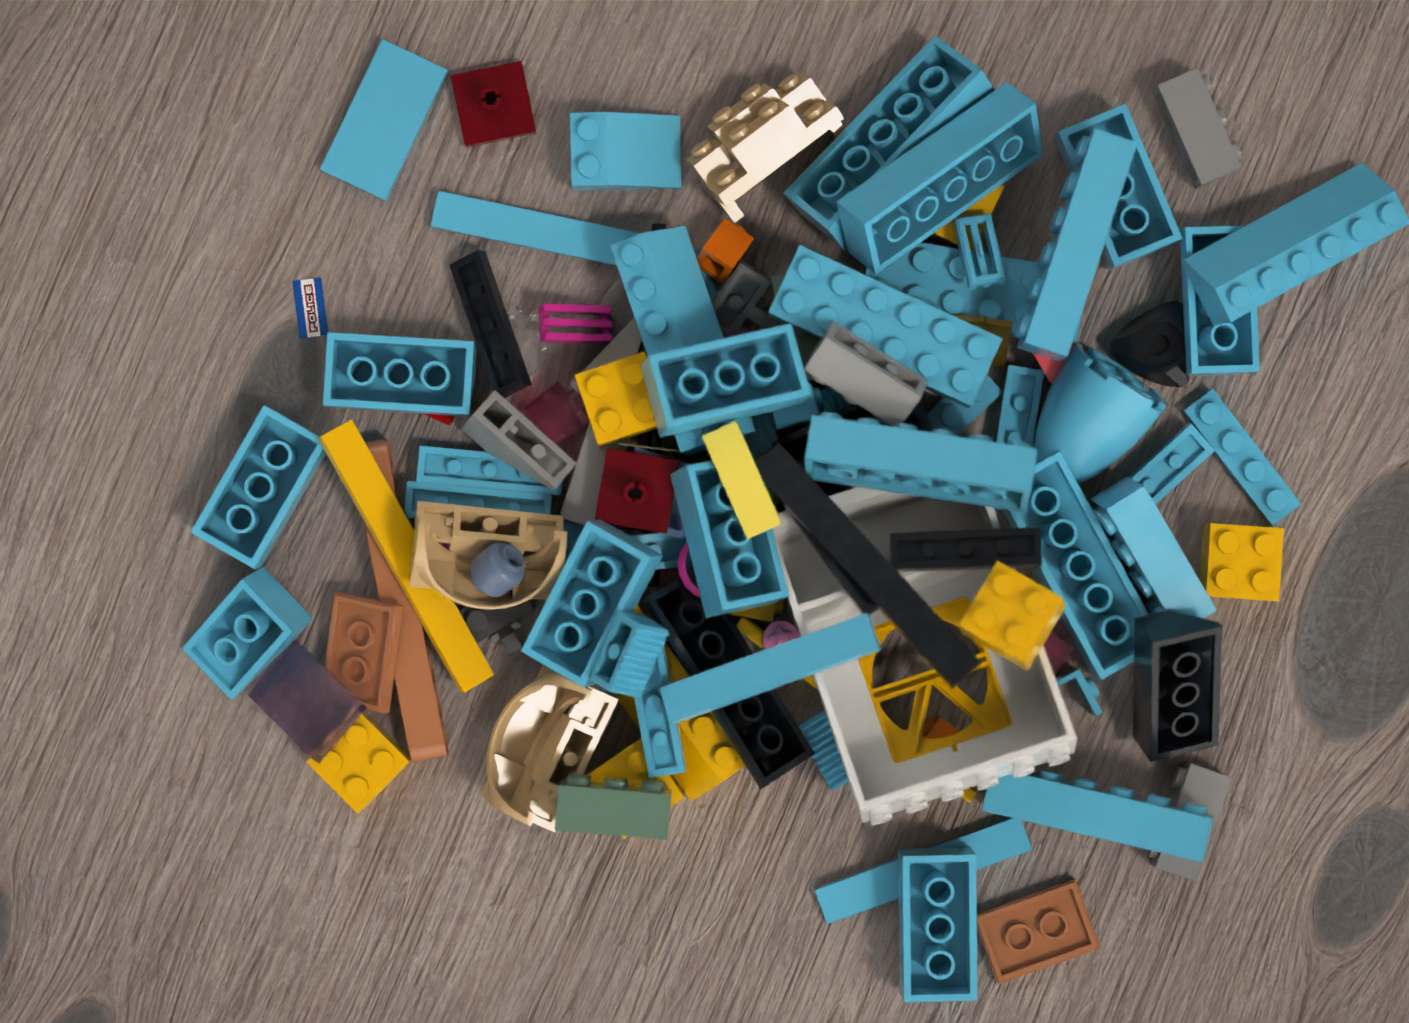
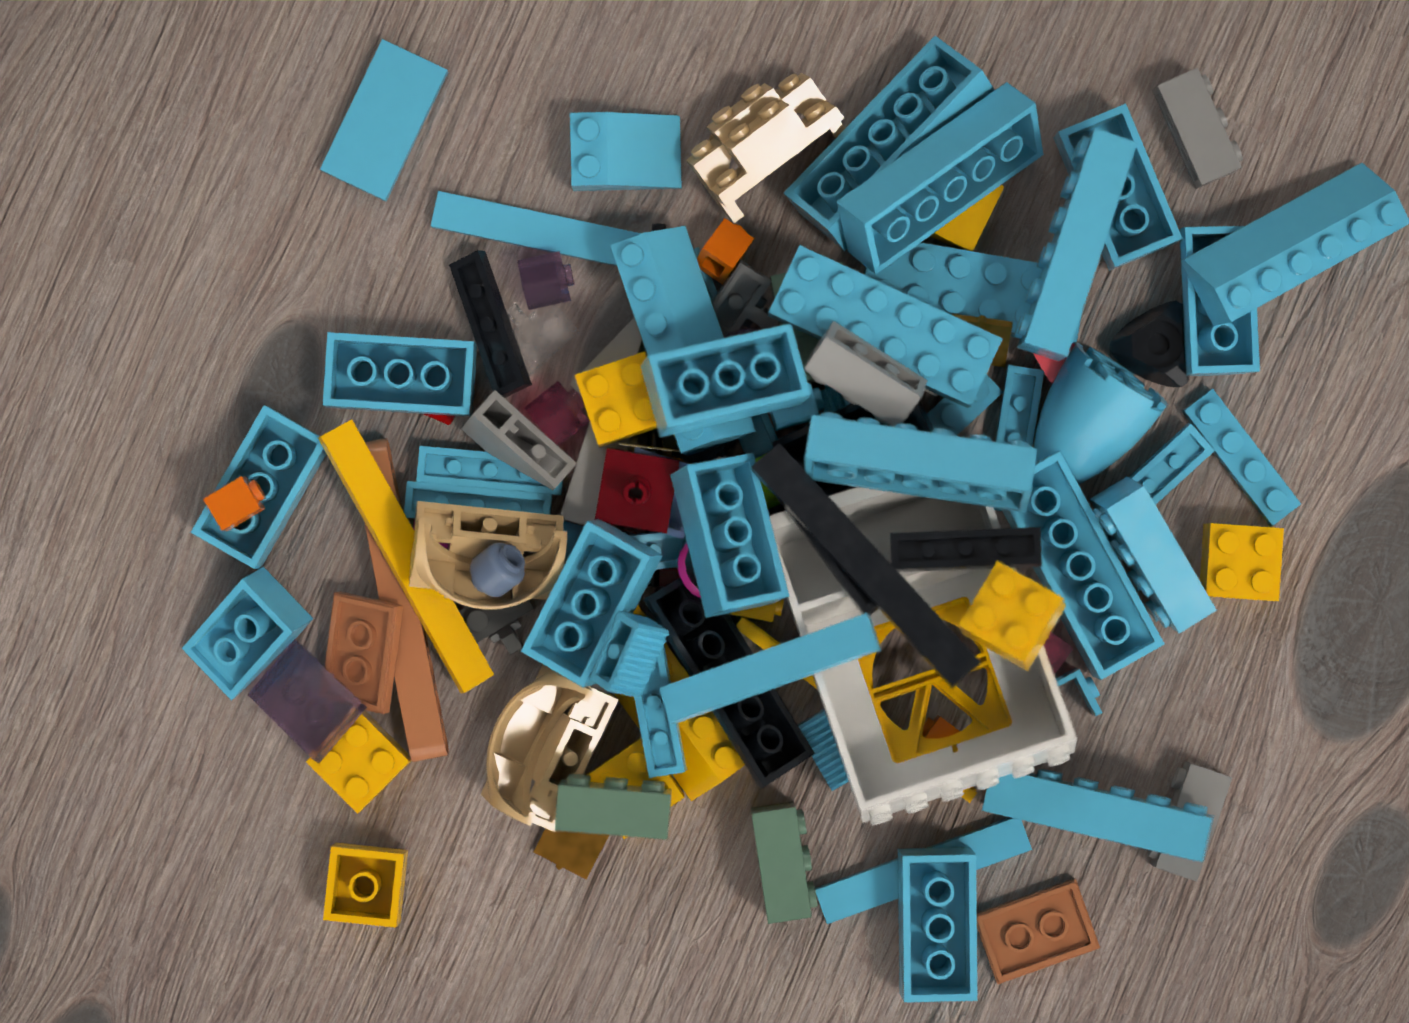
sticker [293,278,328,338] -> none
dark red tile [450,61,537,148] -> none
dark pink tile [538,304,613,344] -> none
light yellow tile [702,421,782,539] -> none
bright pink tile [762,621,800,650] -> none
medium azure tile [953,213,1006,290] -> none
black slope [1133,610,1222,762] -> none
none -> orange brick [203,476,266,531]
none -> yellow brick [323,842,408,928]
none -> clear purple brick [517,251,575,310]
none -> pearl gold piece [533,828,609,879]
none -> sand green brick [751,801,818,924]

